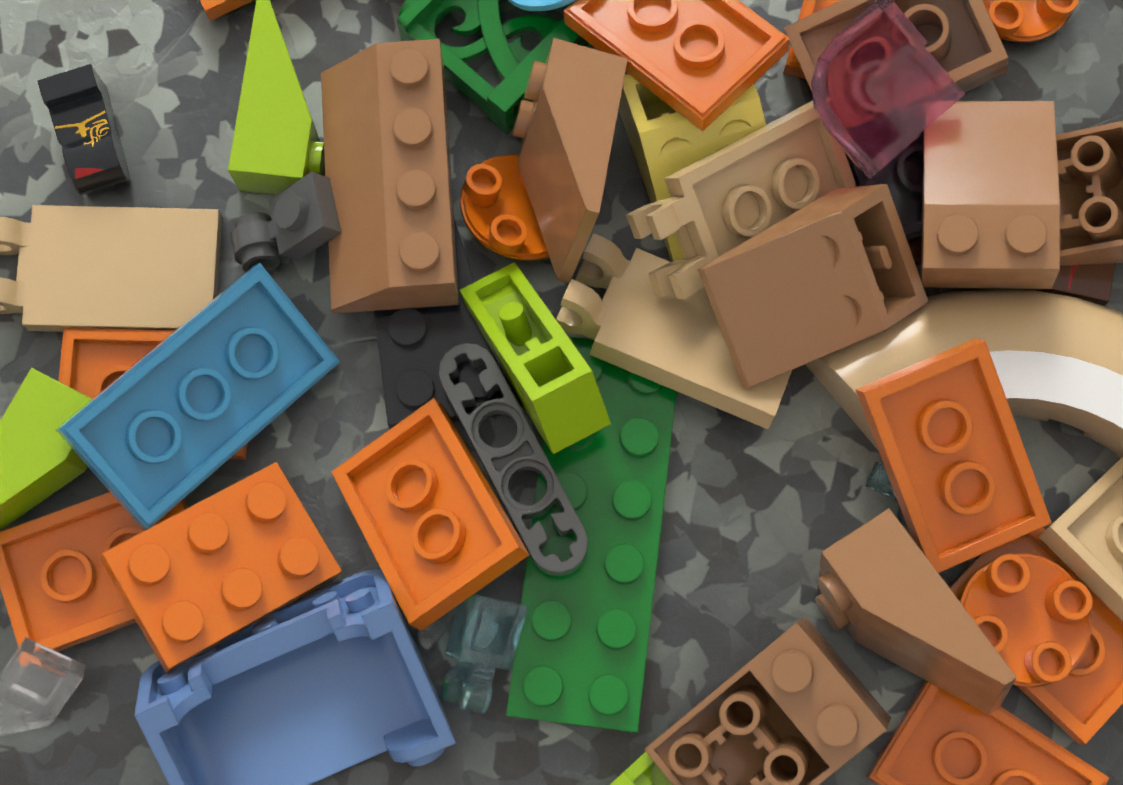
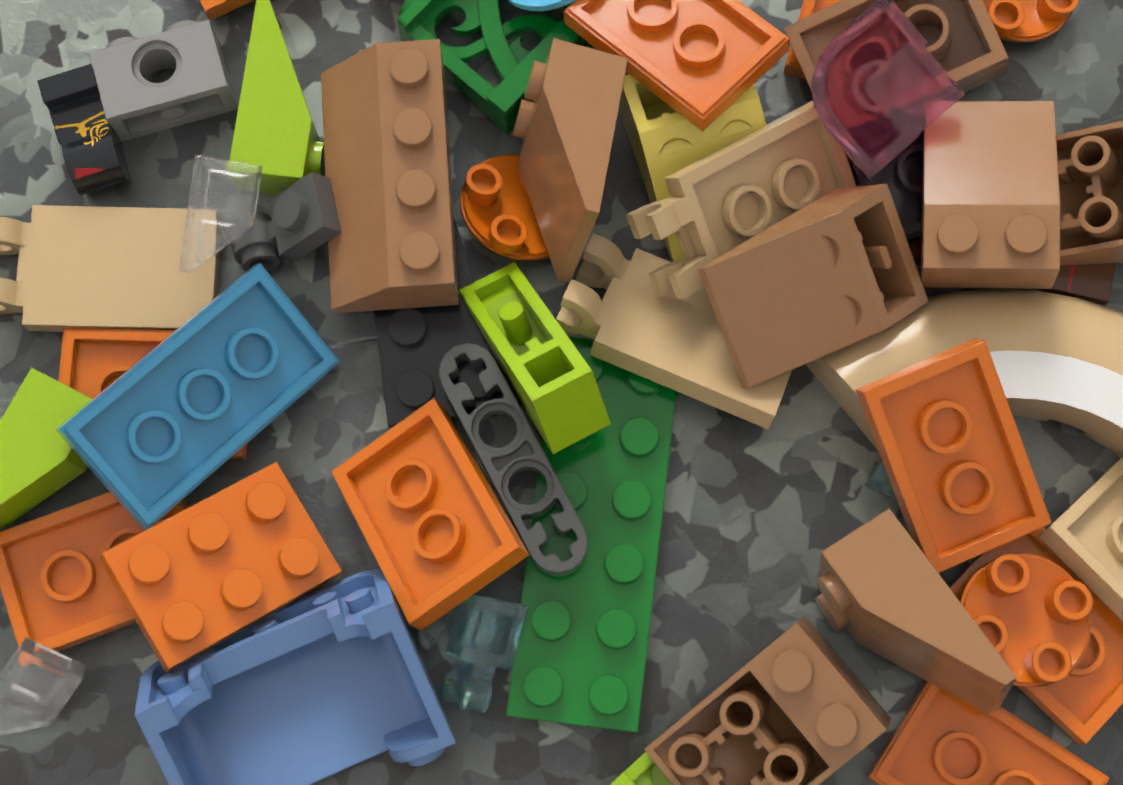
none -> light grey brick [89,19,238,142]
none -> clear tile [179,155,263,273]

